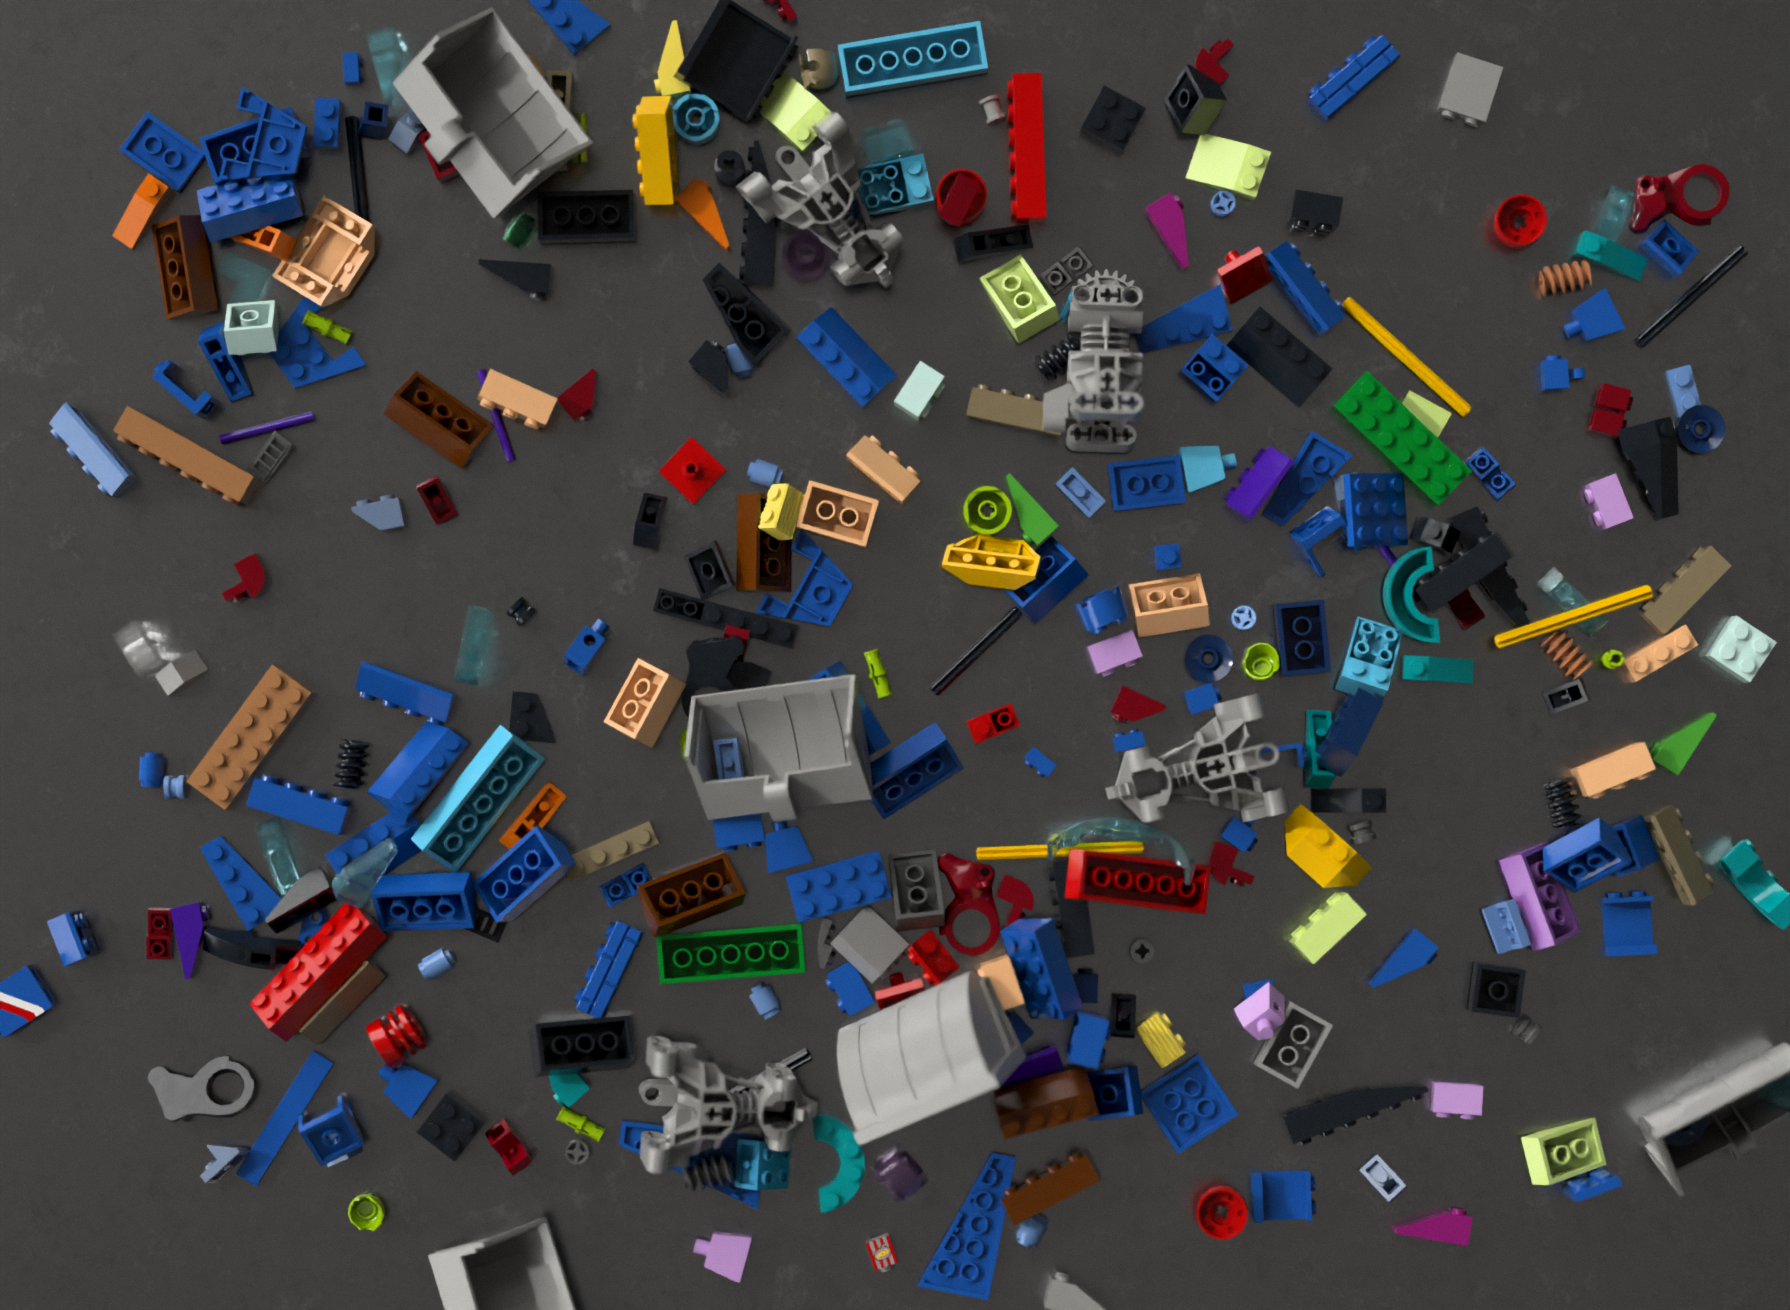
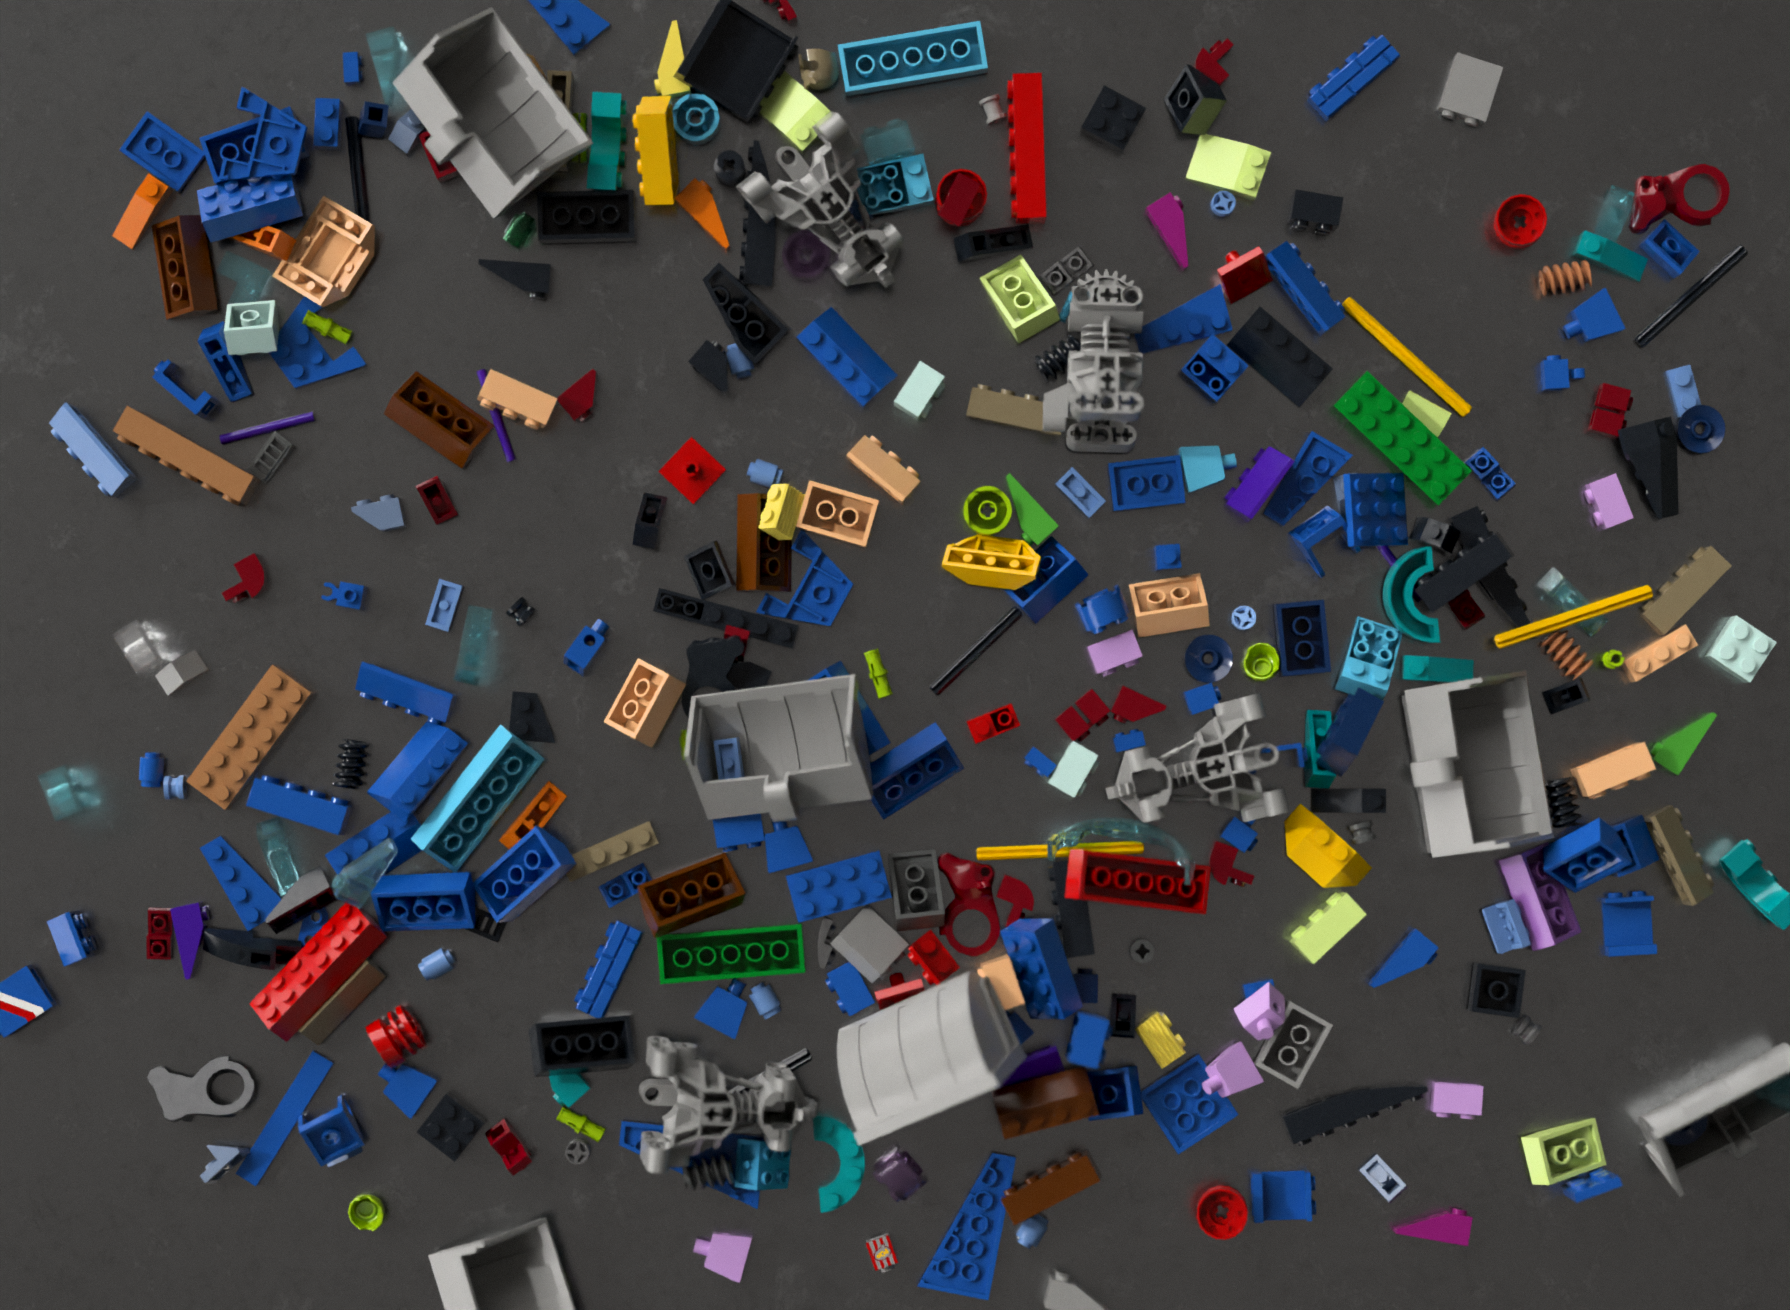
none -> clear light blue brick [38,765,93,821]
none -> blue brick [321,581,368,611]
none -> medium blue plate [425,579,463,632]
none -> teal brick [587,92,627,190]
none -> blue torso [694,978,748,1039]
none -> light aqua brick [1048,741,1100,798]
none -> dark red piece [1055,689,1110,742]
none -> lavender torso [1202,1041,1264,1098]
none -> light grey piece [1401,671,1554,858]

